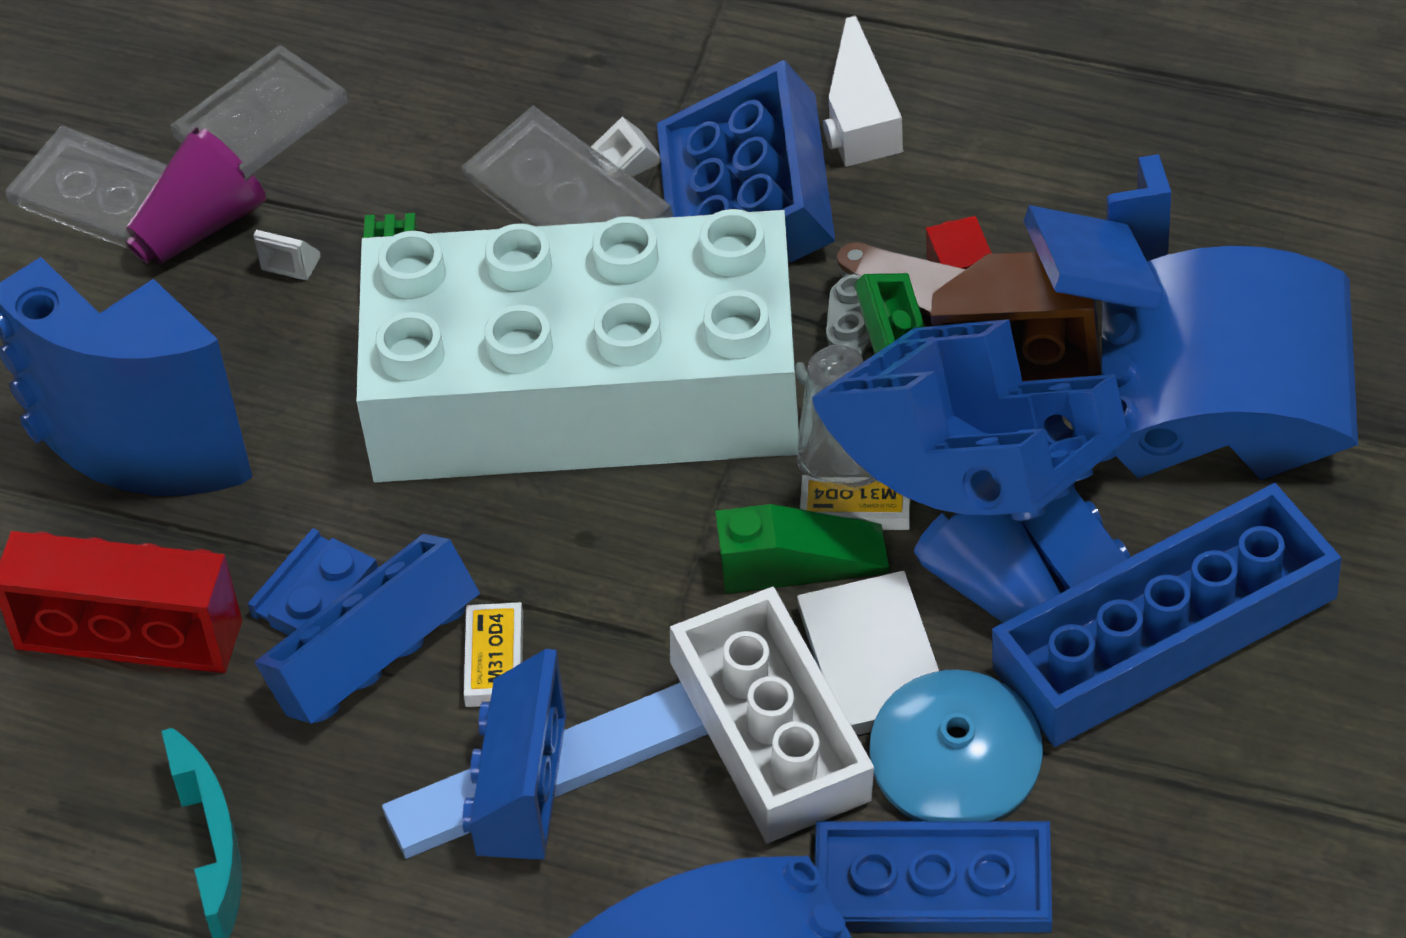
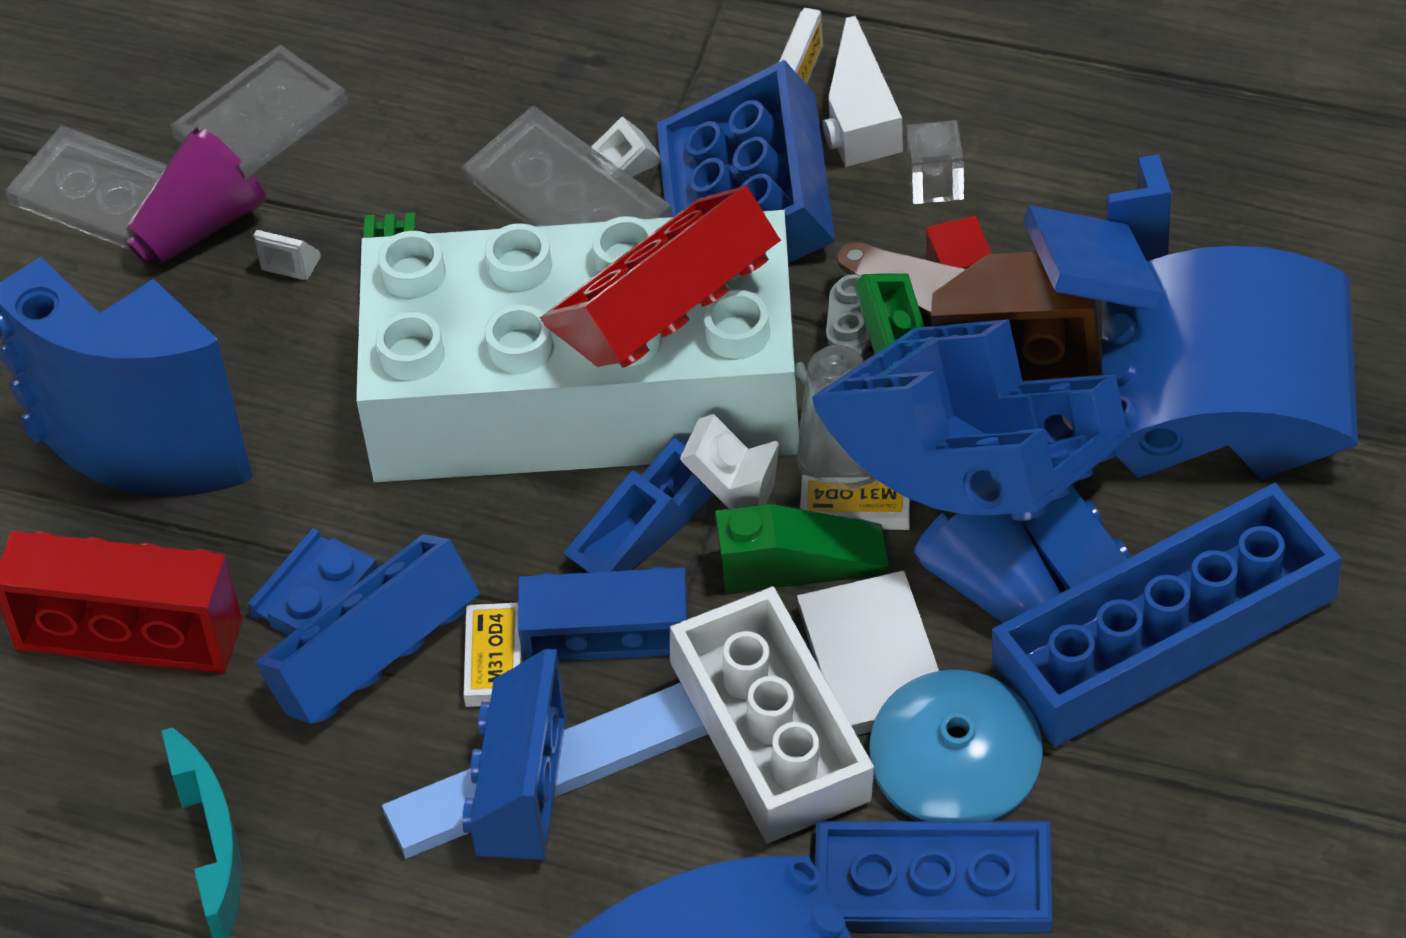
none -> blue brick [518,567,689,662]
none -> red slope [539,186,781,368]
none -> blue slope [563,437,714,573]
none -> white slope [680,414,779,509]
none -> white tile [779,8,823,84]
none -> clear slope [902,119,964,204]

